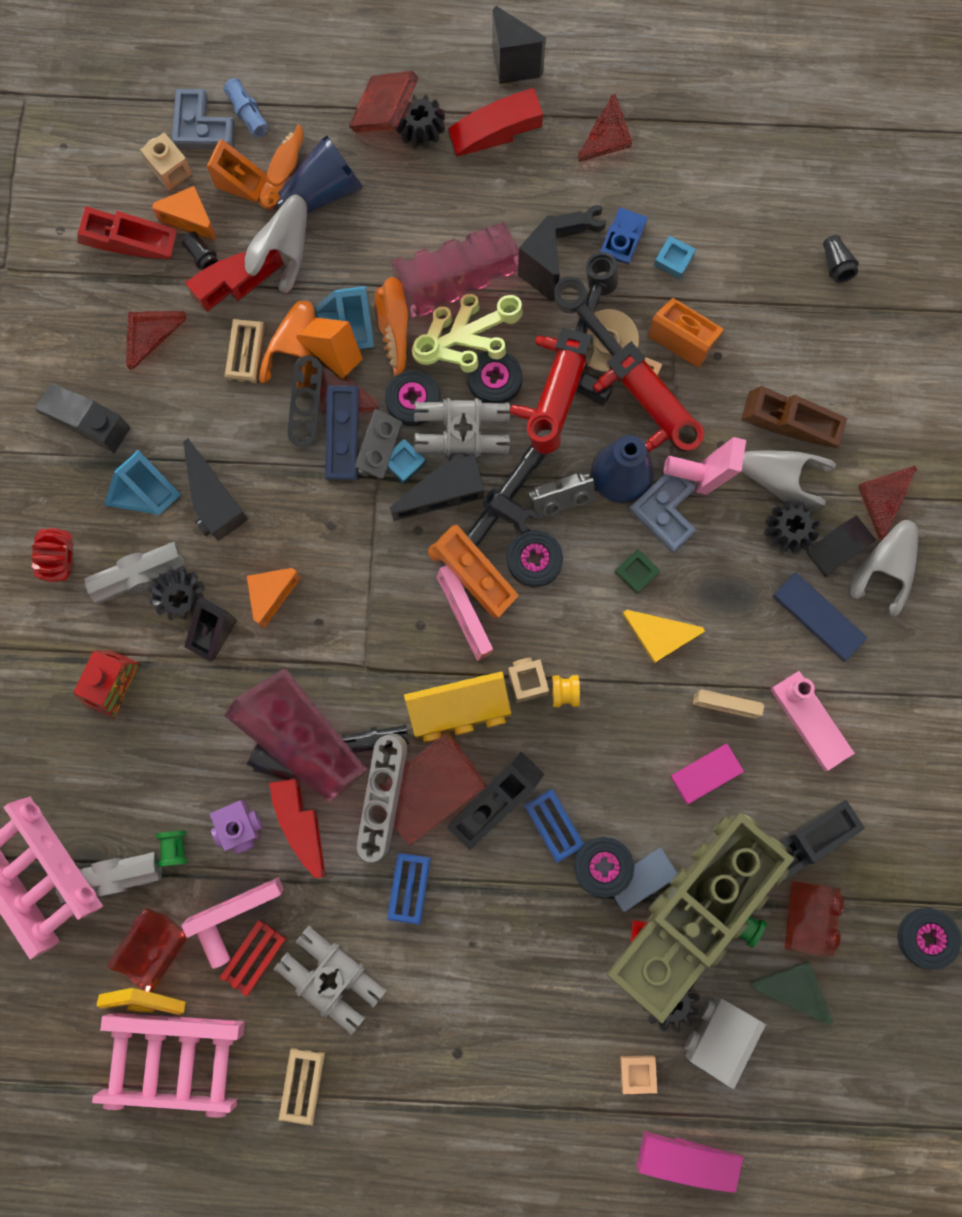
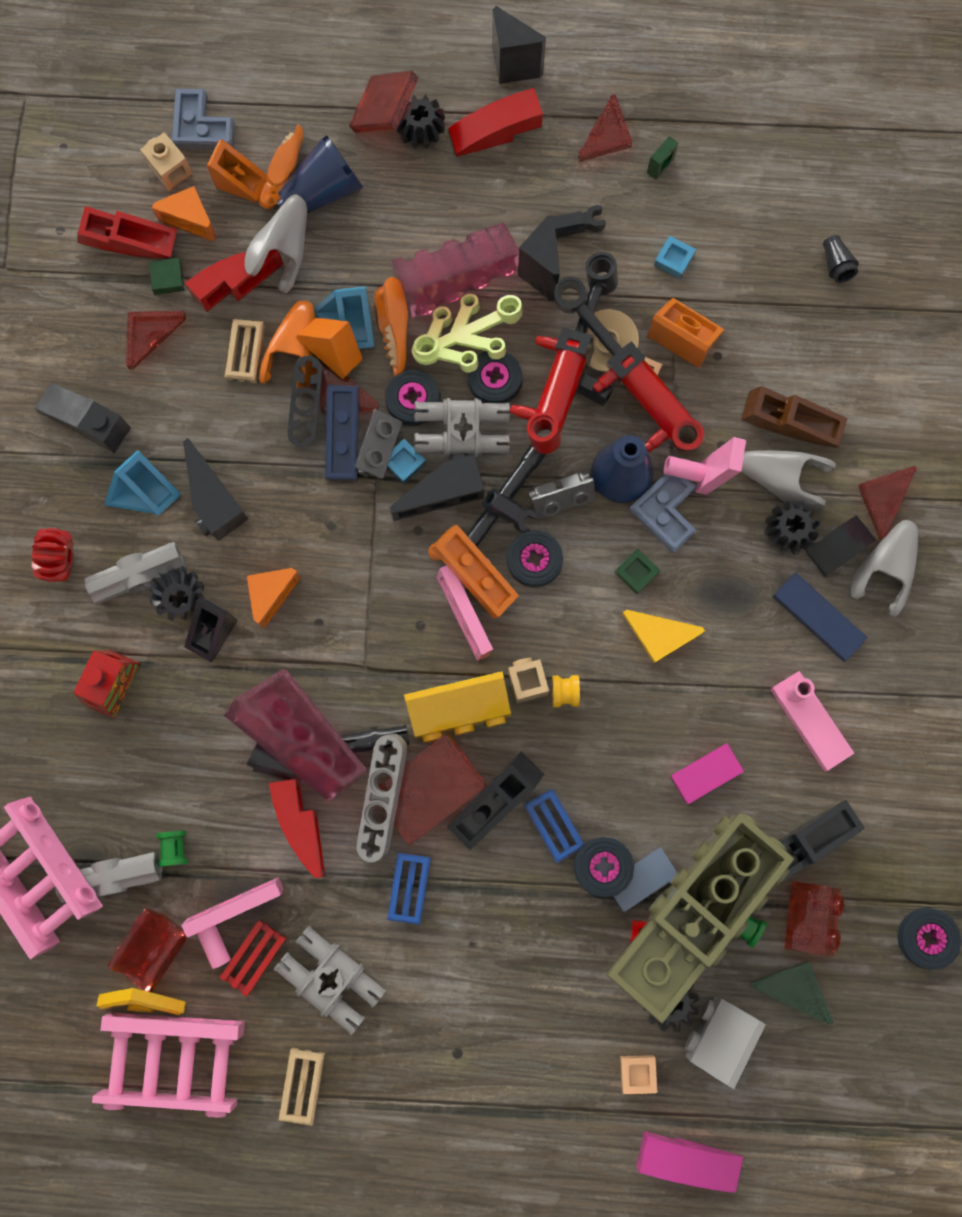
black pin [181,231,218,270] -> none
medium lavender brick [210,800,263,855] -> none
medium blue pin [223,78,269,138] -> none
blue slope [601,207,648,265] -> none
tan tile [692,689,764,719] -> none
none -> dark green tile [149,258,185,295]
none -> dark green tile [647,136,679,180]

